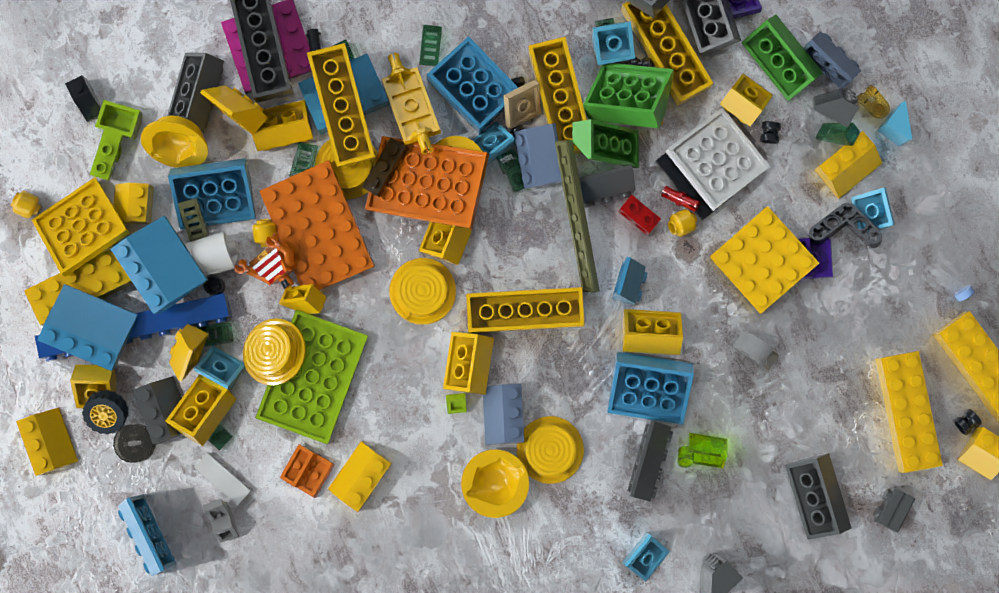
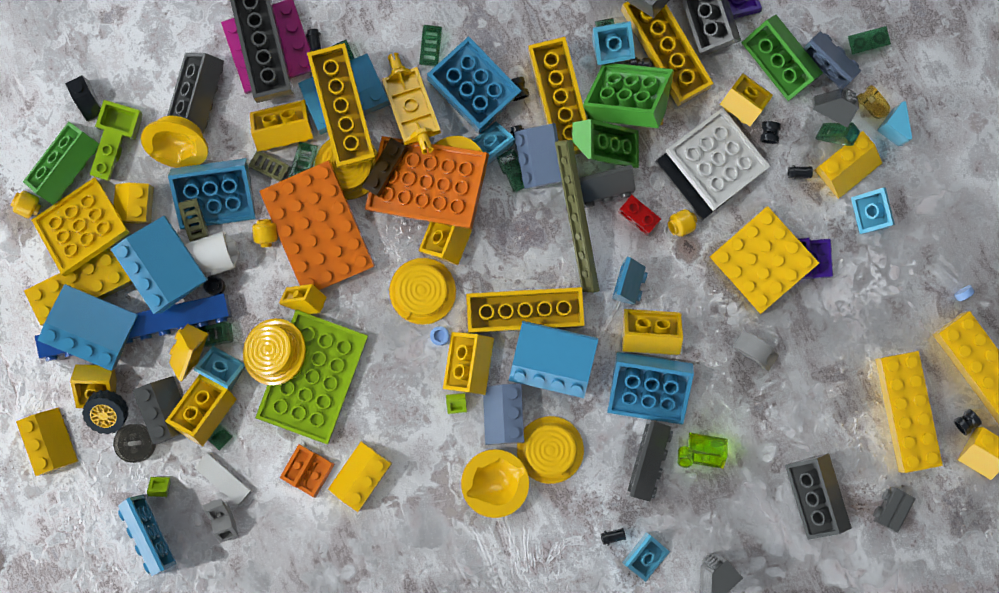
yellow slope [200,85,268,135] -> none
torso [234,234,296,290] -> none
tan plate [504,80,541,129] -> none
red pin [661,186,701,213] -> none
black beam [809,203,882,248] -> none
none -> bright green slope [23,121,99,205]
none -> lime plate [147,477,171,497]
none -> olive slope [249,151,291,182]
none -> light blue tile [430,326,449,346]
none -> dark azure slope [509,321,599,398]
none -> black pin [600,528,626,546]
none -> black pin [787,165,813,180]
none -> clear green slope [848,26,891,55]

